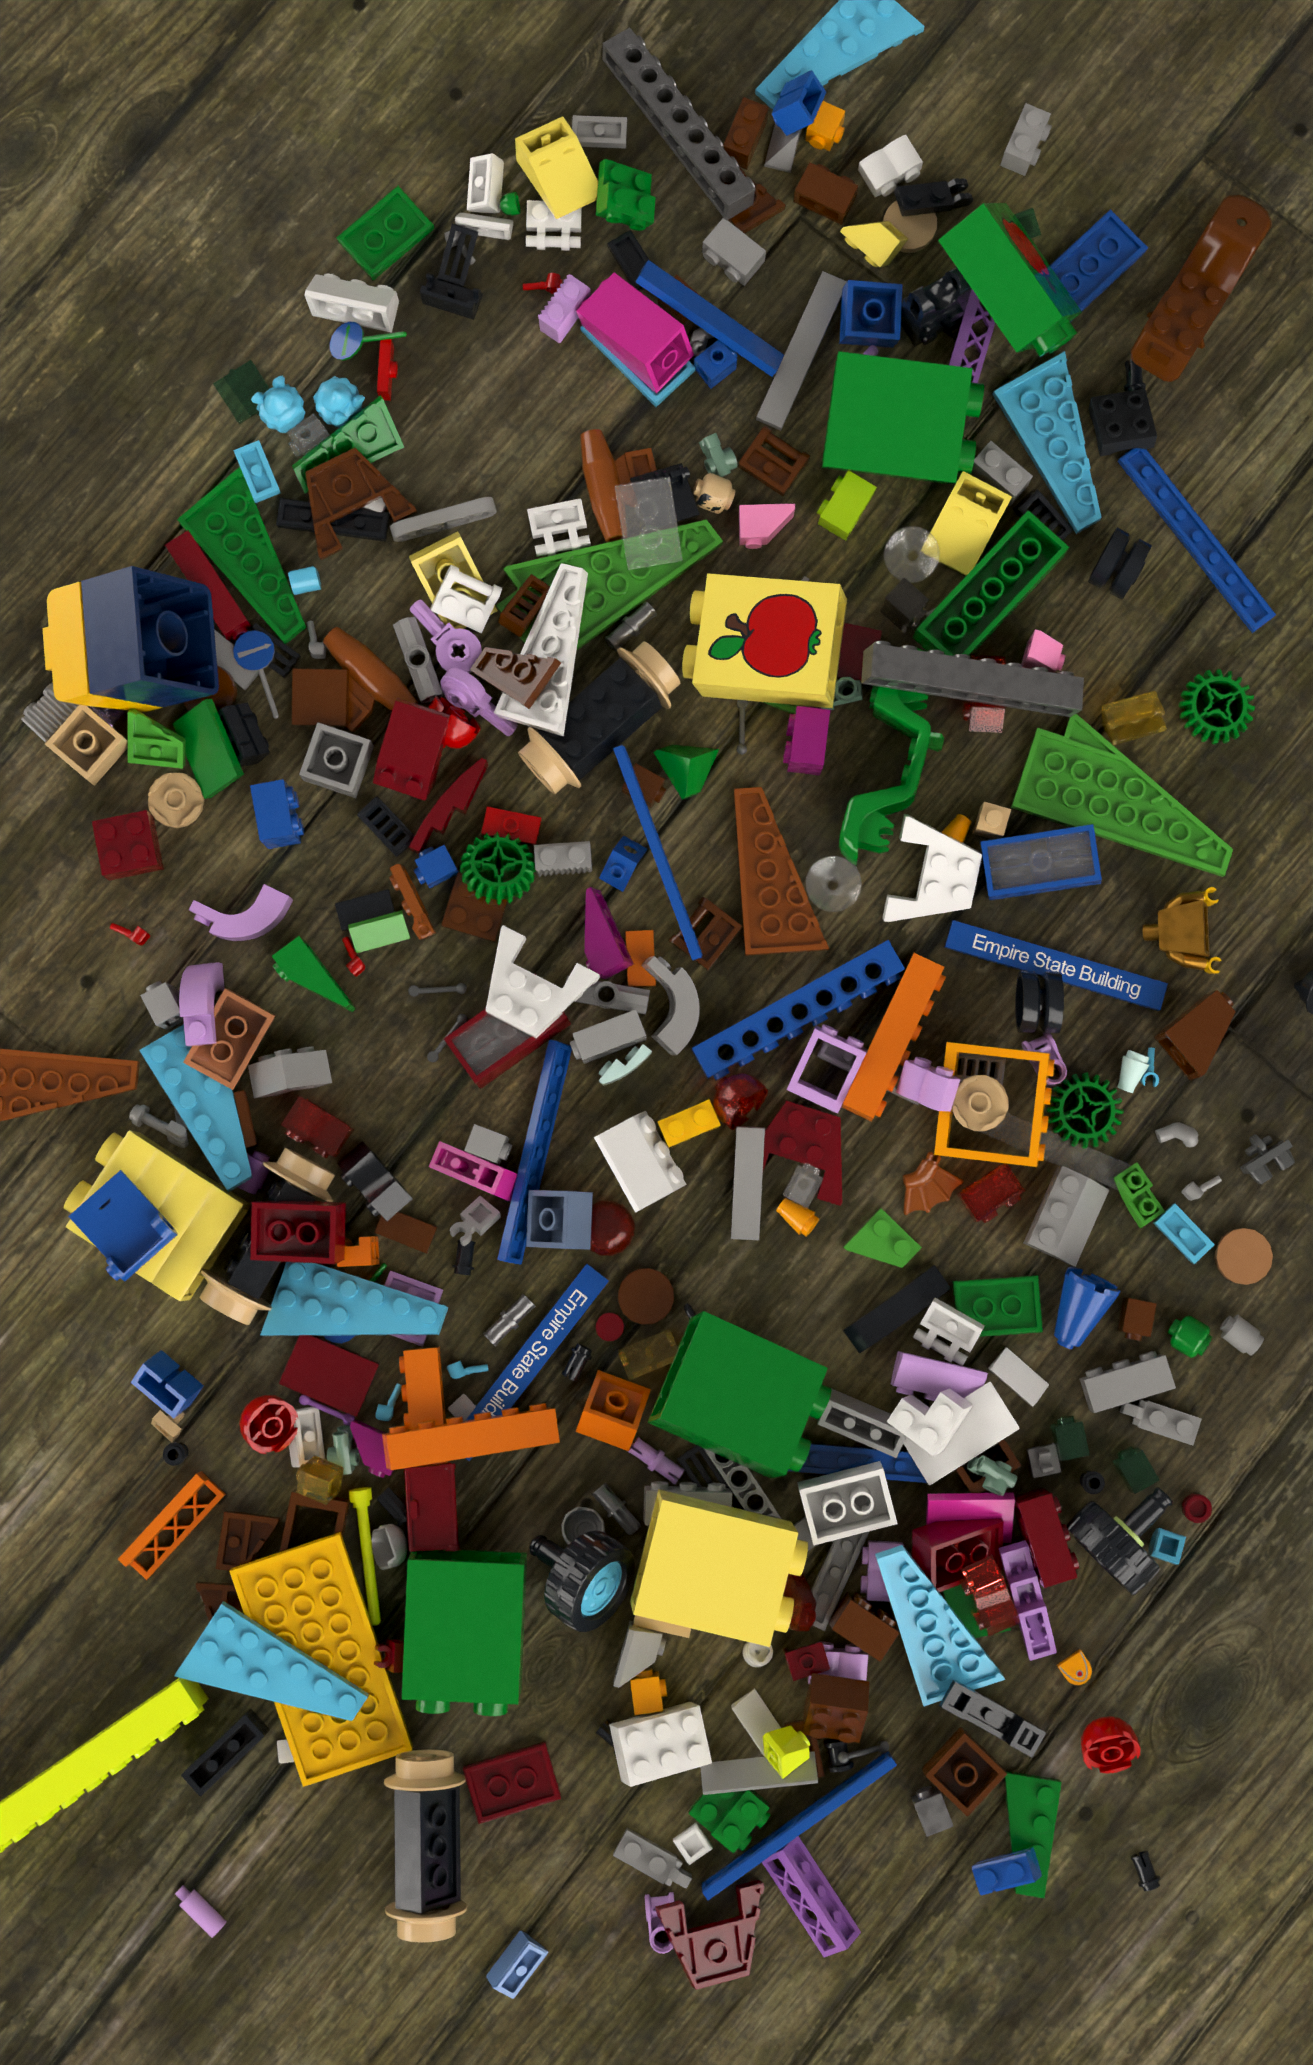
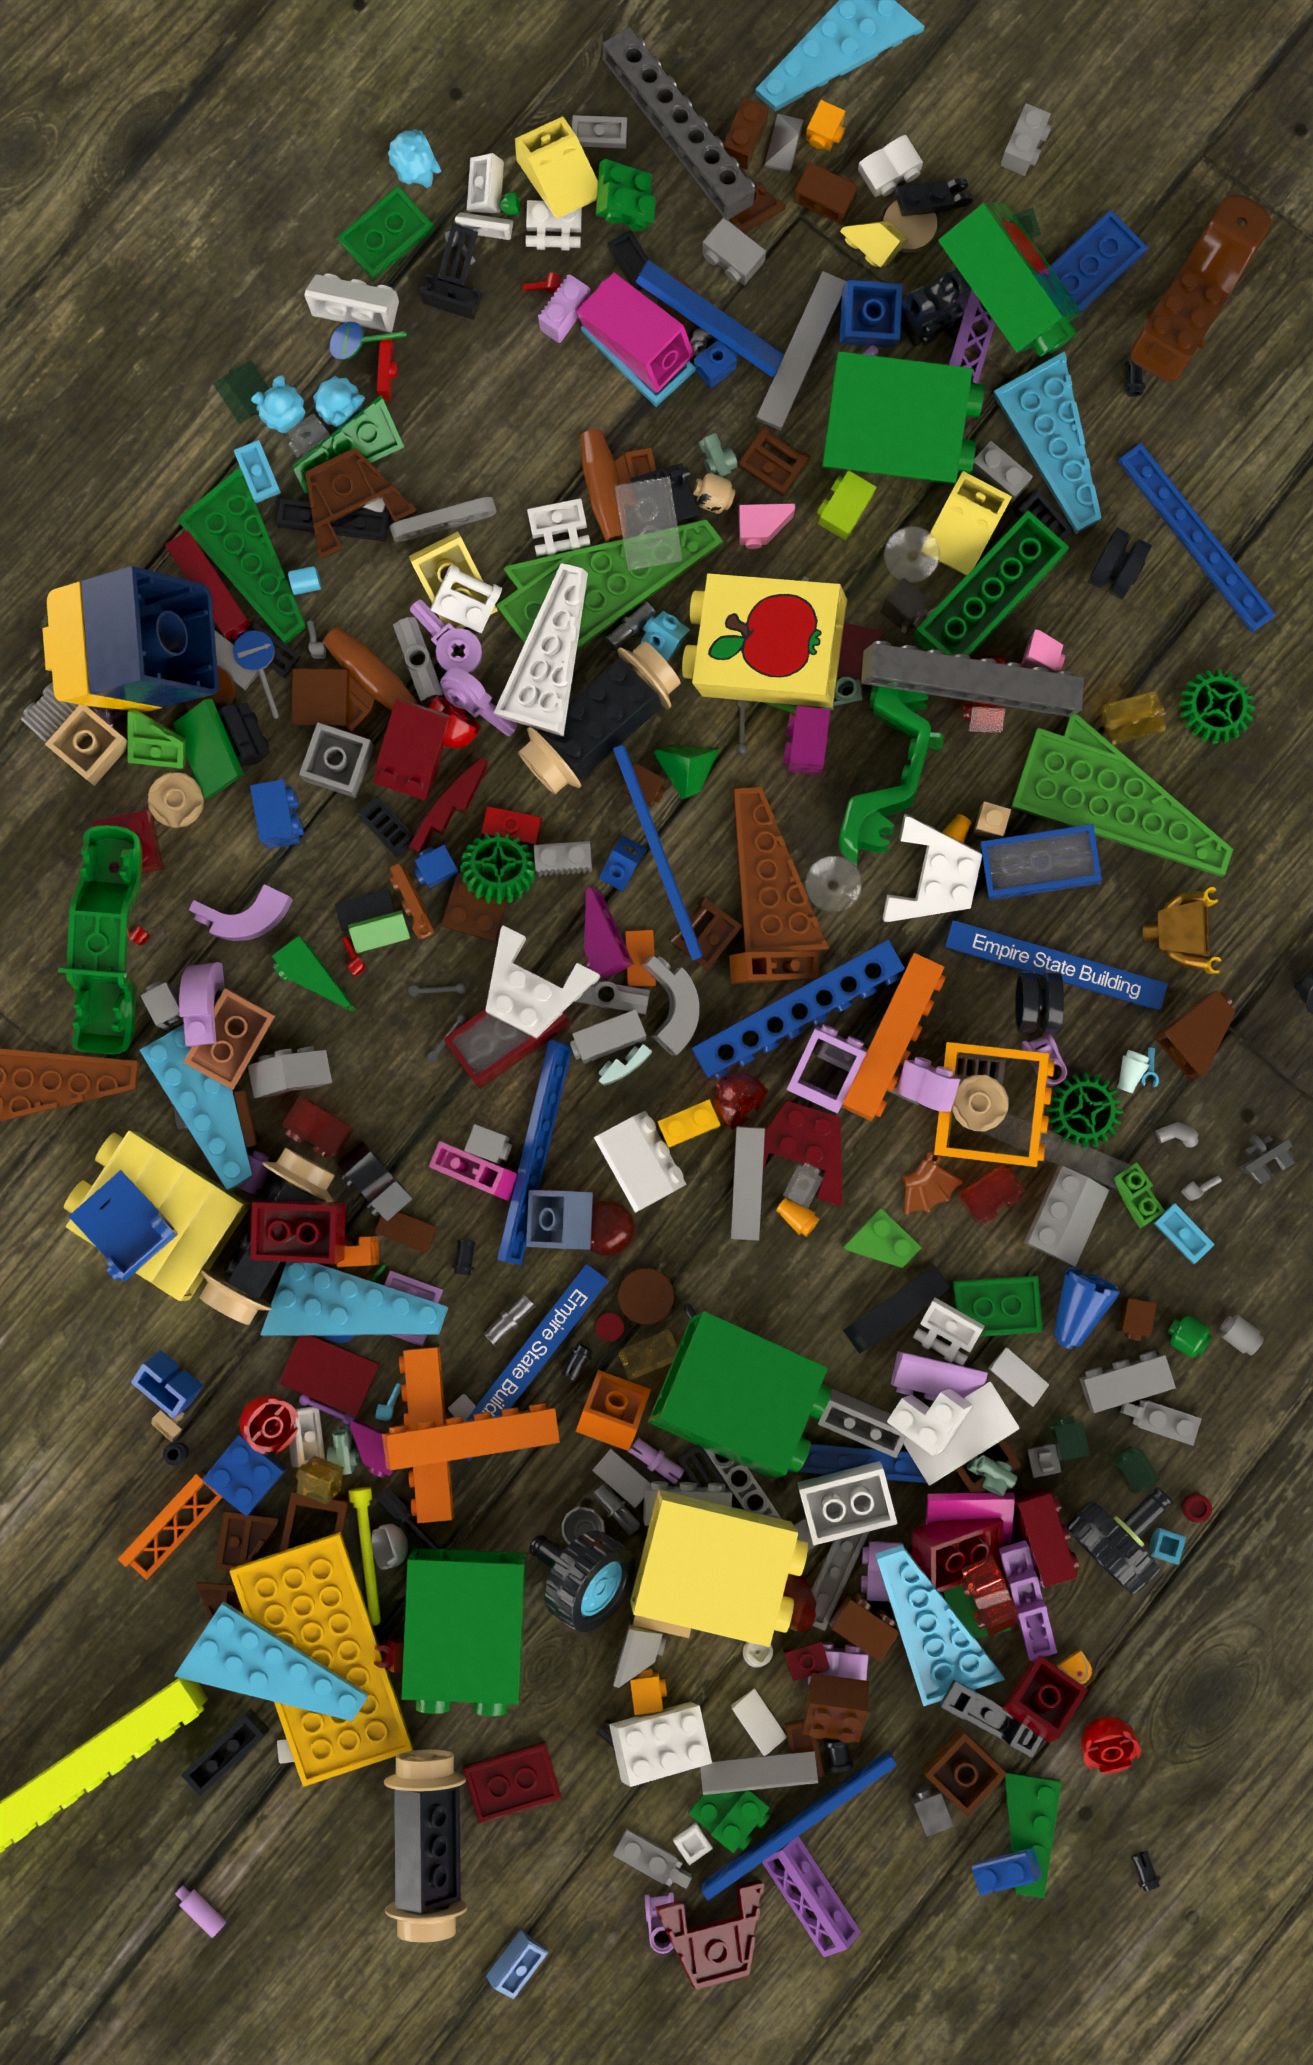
light grey hinge [129,1104,189,1148] -> none
dark red door [404,1462,460,1552] -> none
medium azure hand [447,1360,488,1379] -> none
light grey plate [450,1196,501,1246] -> none
wing [470,647,561,709] -> none
reddish brown slope [499,574,550,637] -> none
neon yellow slope [763,1725,810,1779] -> none
blue piece [771,70,826,136] -> none
dark grey hinge [838,1741,889,1763] -> none
black pin [1079,1471,1105,1494] -> none
black brick [1088,389,1157,456] -> none
medium nougat tile [1214,1228,1273,1285] -> none
none -> green piece [58,825,143,1054]
none -> blue brick [202,1434,288,1516]
none -> medium azure animal [388,129,441,188]
none -> light grey tile [592,1448,651,1508]
none -> medium azure brick [641,611,690,661]
none -> dark orange slope [729,951,820,984]
none -> dark red brick [1002,1655,1088,1743]

